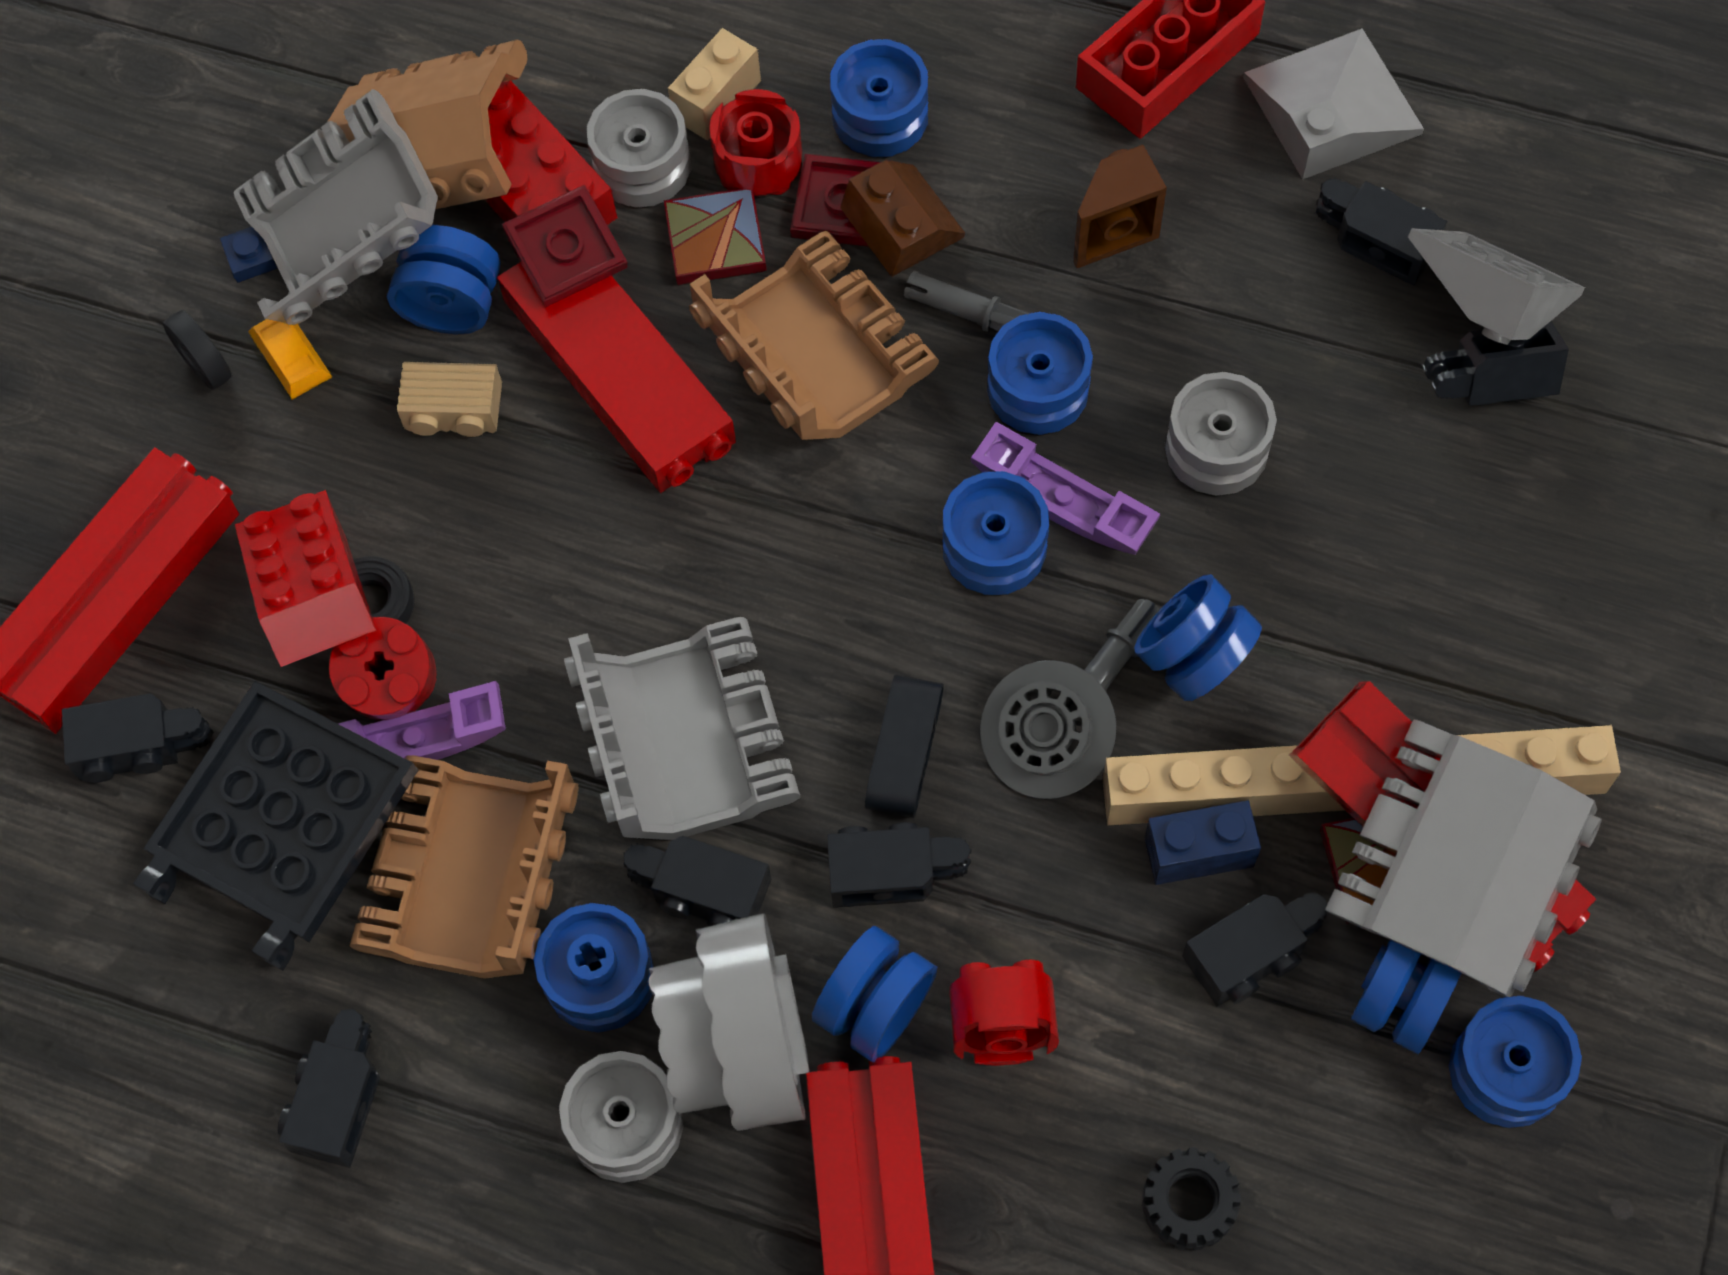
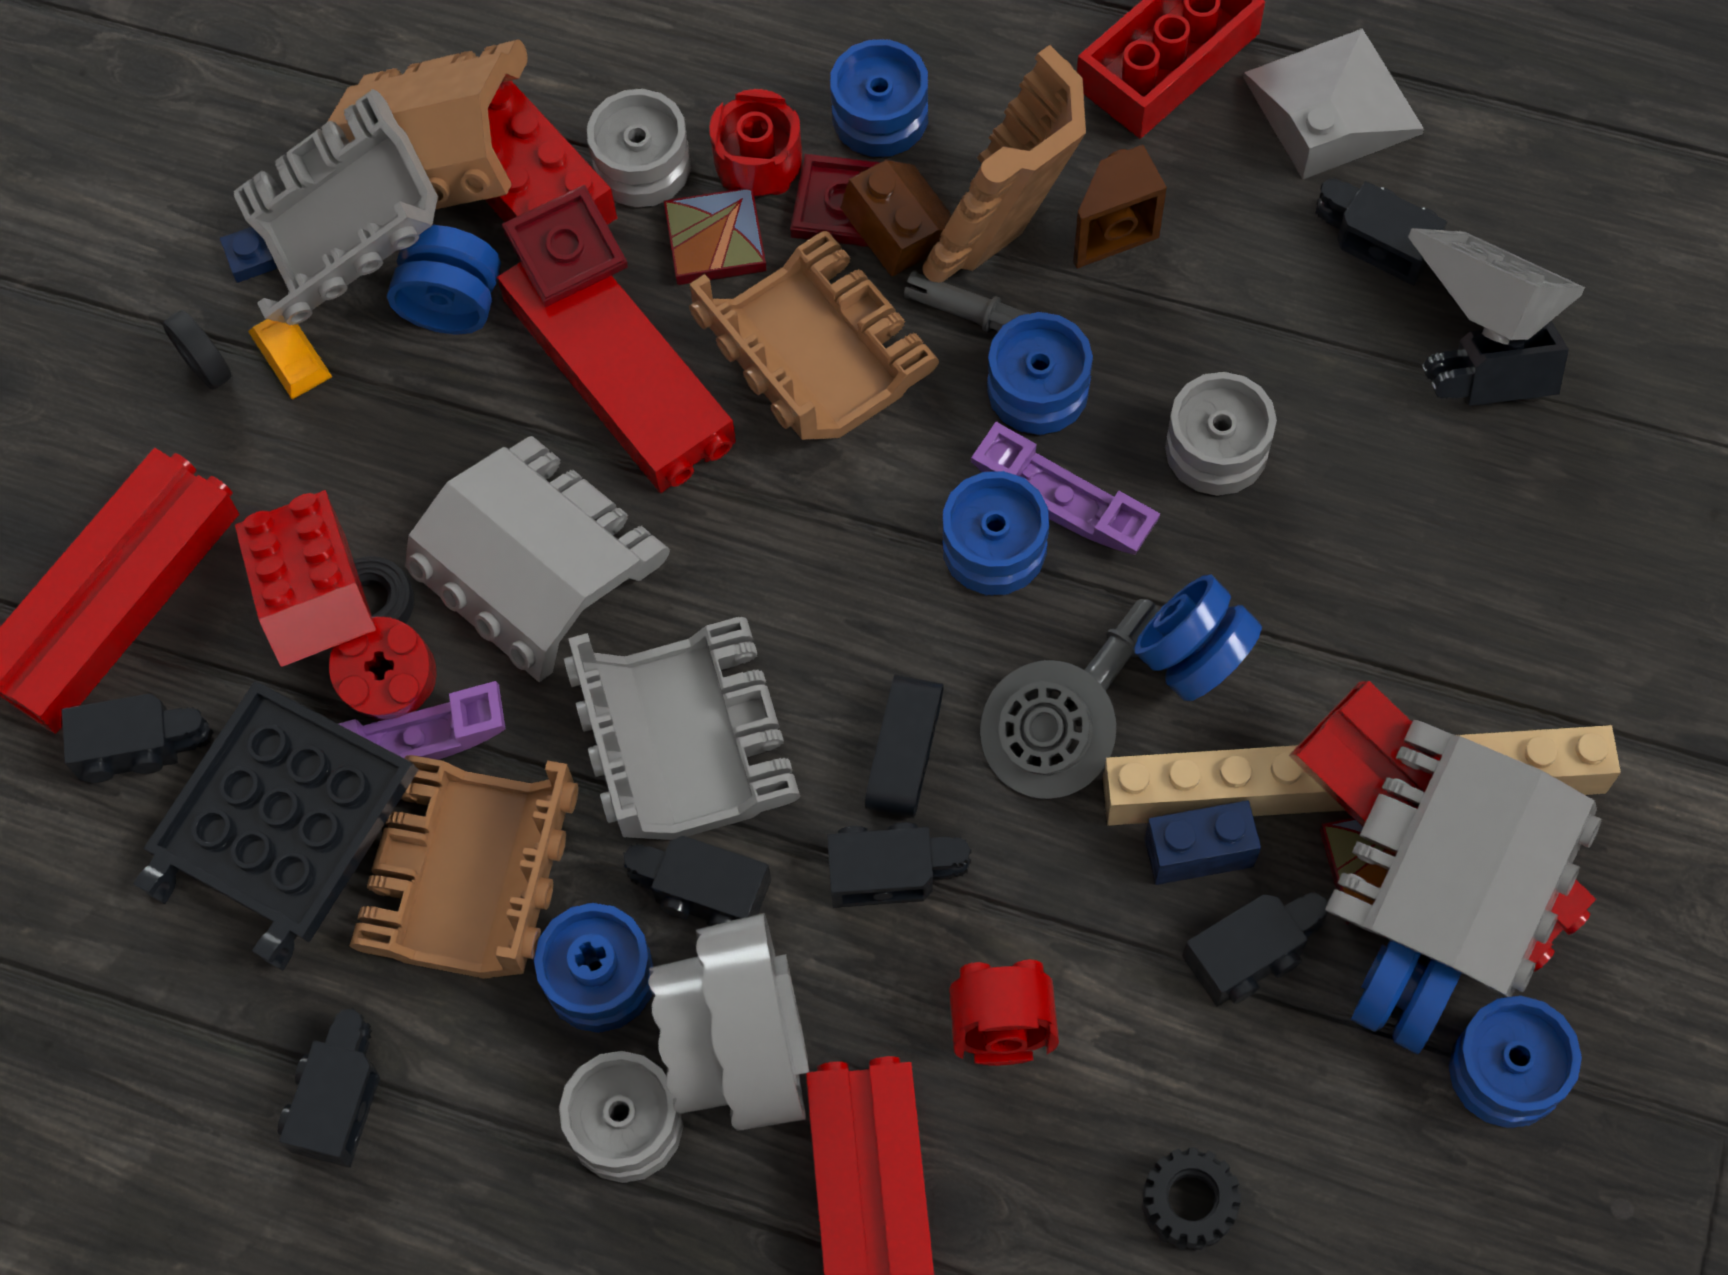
tan brick [397,362,502,437] -> none
tan brick [668,28,761,141] -> none
blue wheel [812,926,938,1062] -> none
none -> light grey hinge [404,436,670,682]
none -> medium nougat hinge [922,45,1086,283]

